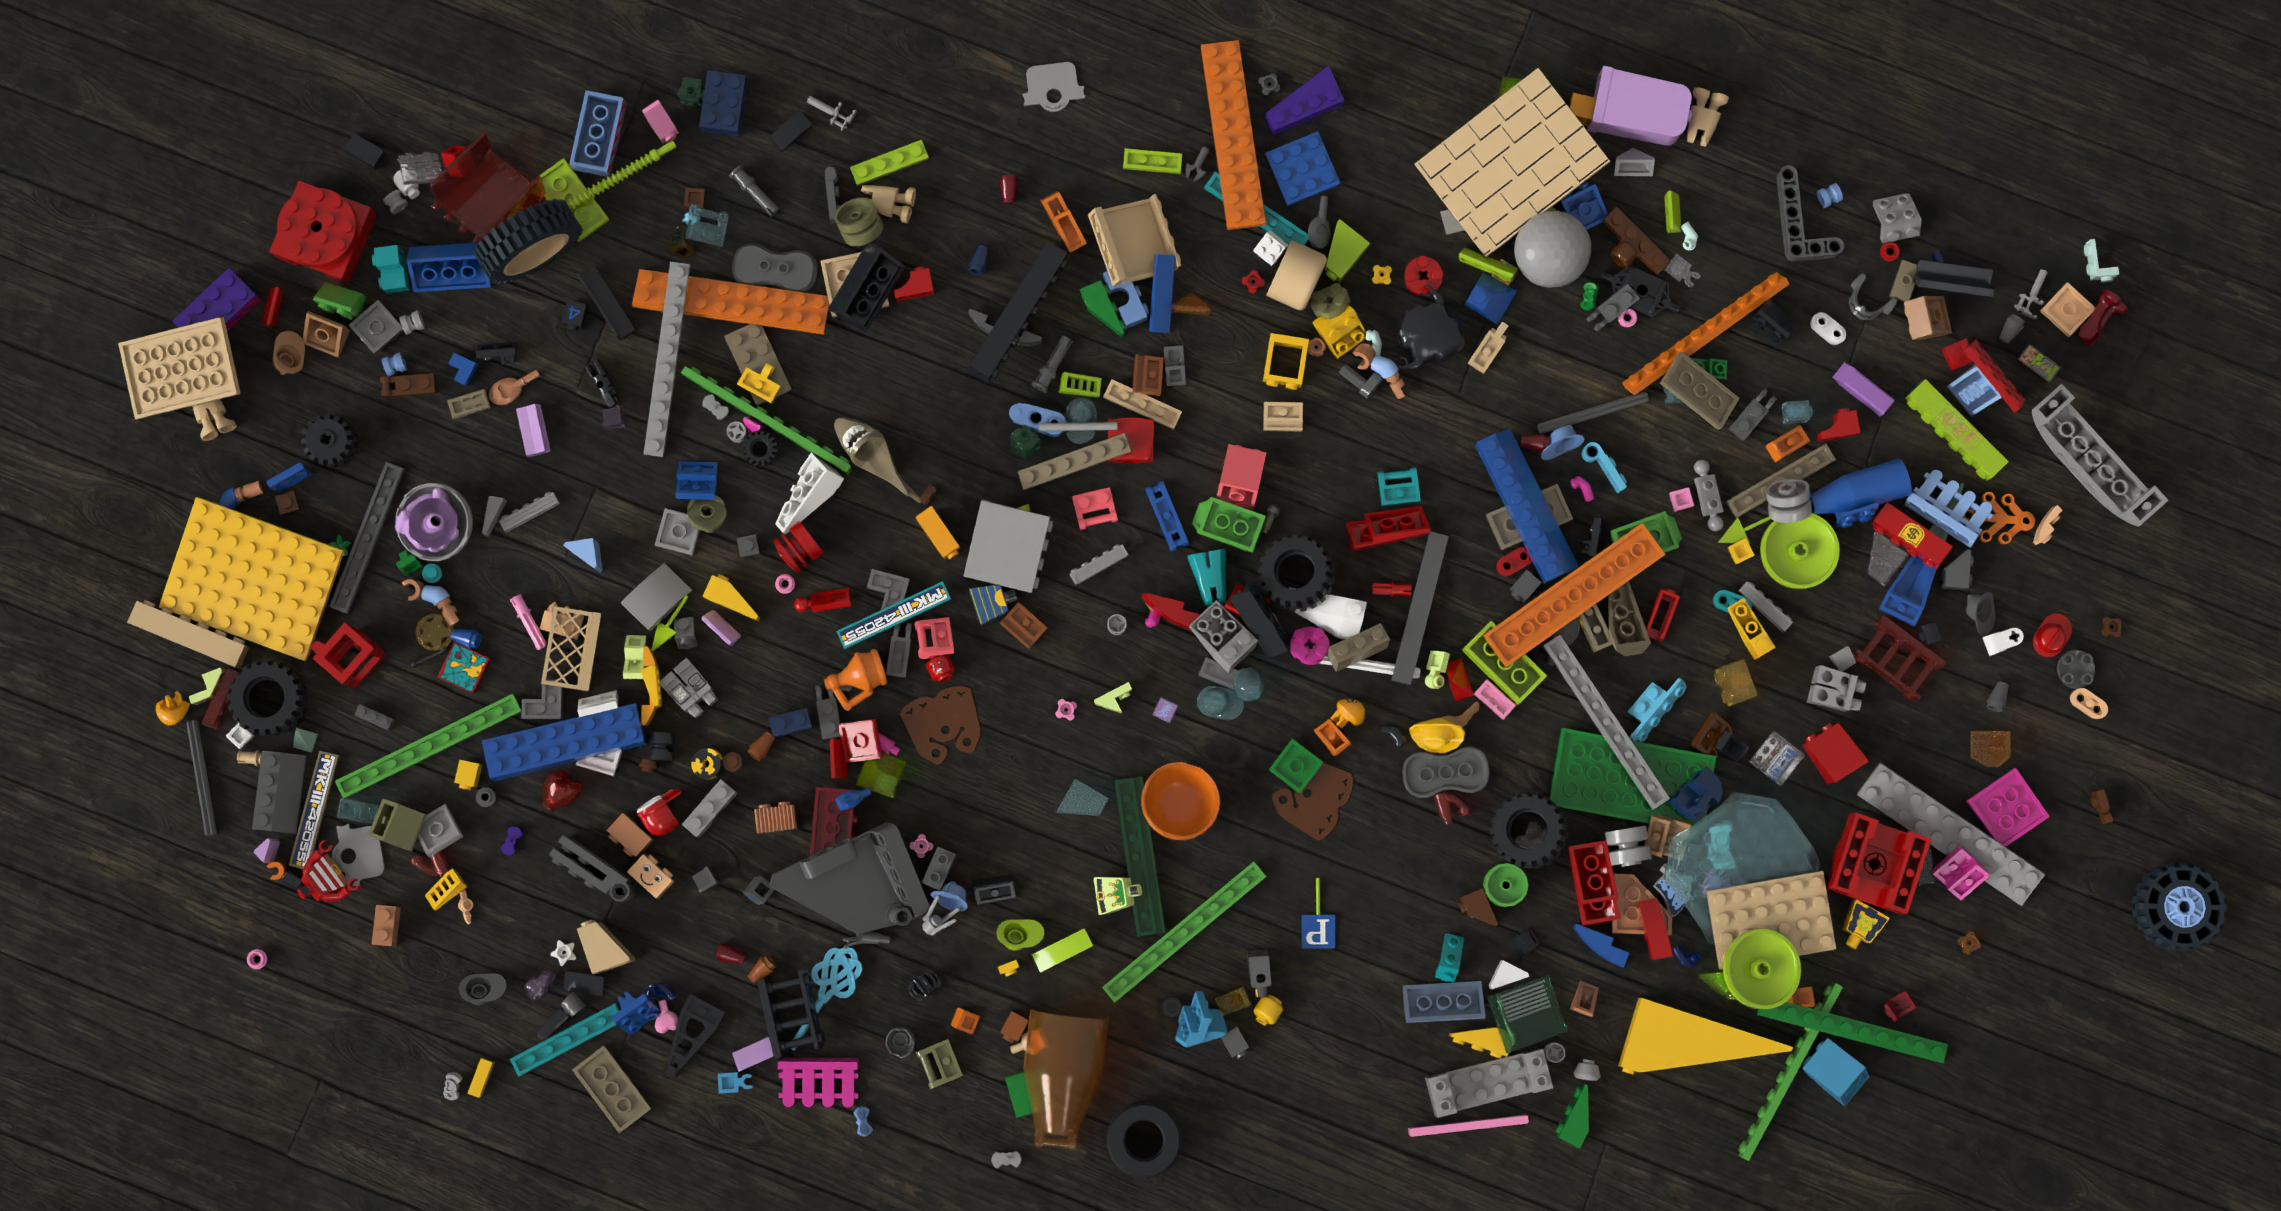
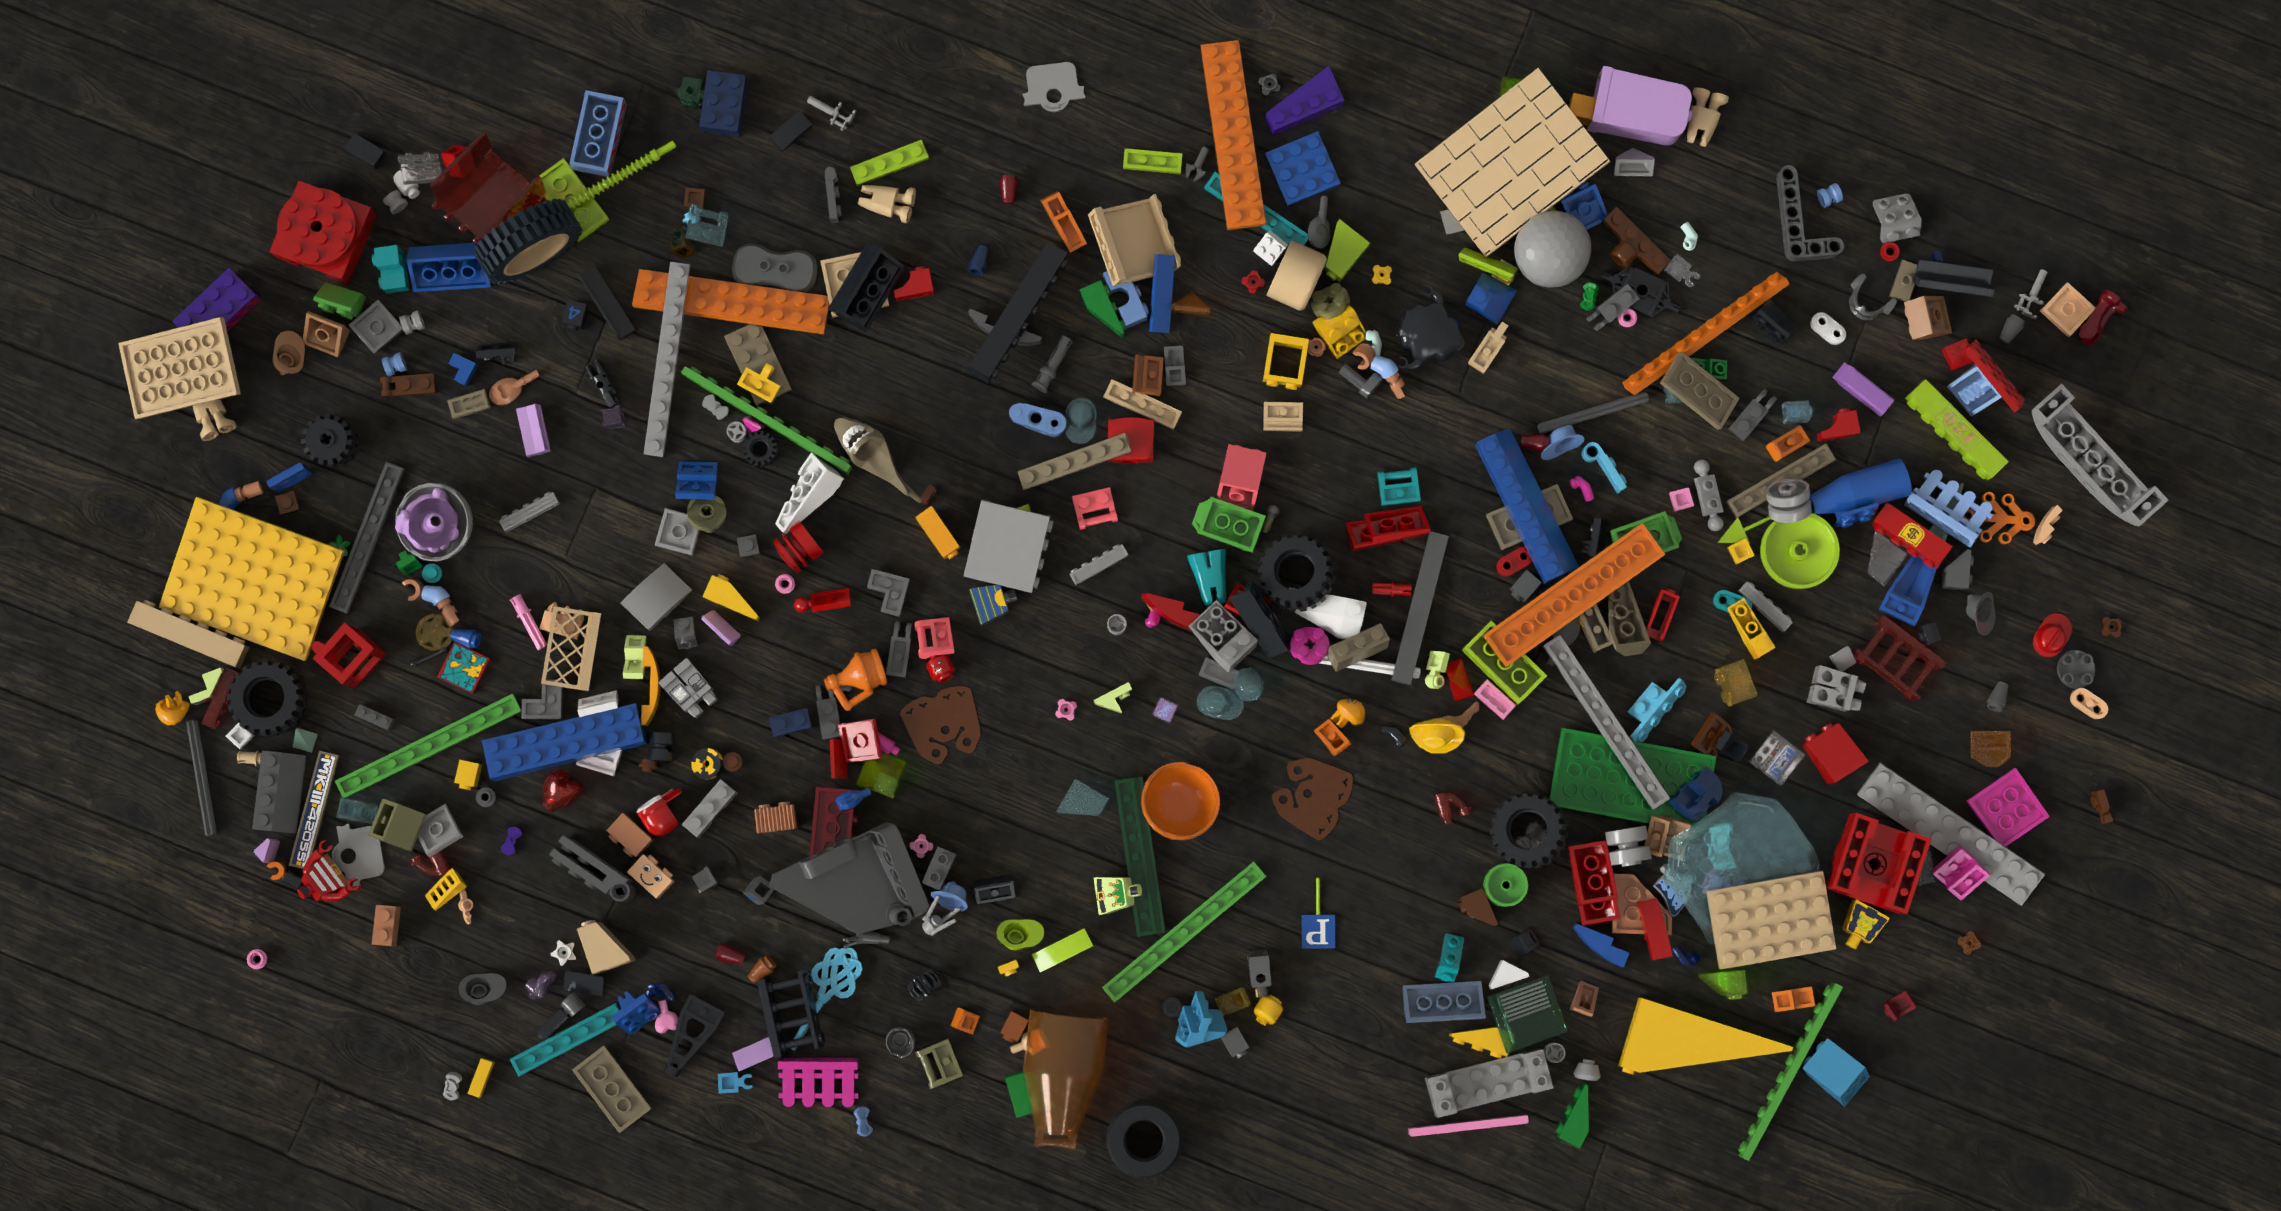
red slope [261,287,284,328] -> none
light grey slope [482,496,507,537] -> none
light blue slope [563,538,603,573] -> none
yellow slope [640,664,662,707] -> none
bright pink slope [642,100,679,143] -> none
lime piece [651,595,688,652] -> none
dark grey pin [729,165,780,217] -> none
dark orange cone [747,731,775,761] -> none
olive wheel [834,198,883,246] -> none
tile [836,581,951,649] -> none
light grey piece [991,1151,1022,1169] -> none
dark orange plate [1000,602,1048,649] -> none
clear green brick [1010,425,1041,461] -> none
light grey bar [1039,422,1118,431] -> none
lime slope [1059,372,1102,398] -> none
blue plate [1145,481,1189,552] -> none
green plate [1269,739,1323,794] -> none
dark grey plate [1403,747,1489,798] -> none
red plate [1404,256,1443,295] -> none
lime slope [1664,191,1681,233] -> none
lime dish [1723,929,1801,1009] -> none
green plate [1757,1002,1948,1064] -> none
white piece [1983,628,2024,656] -> none
tile [2017,344,2061,383] -> none
light aqua bracket [2084,239,2119,282] -> none
black wheel [2132,863,2227,951] -> none

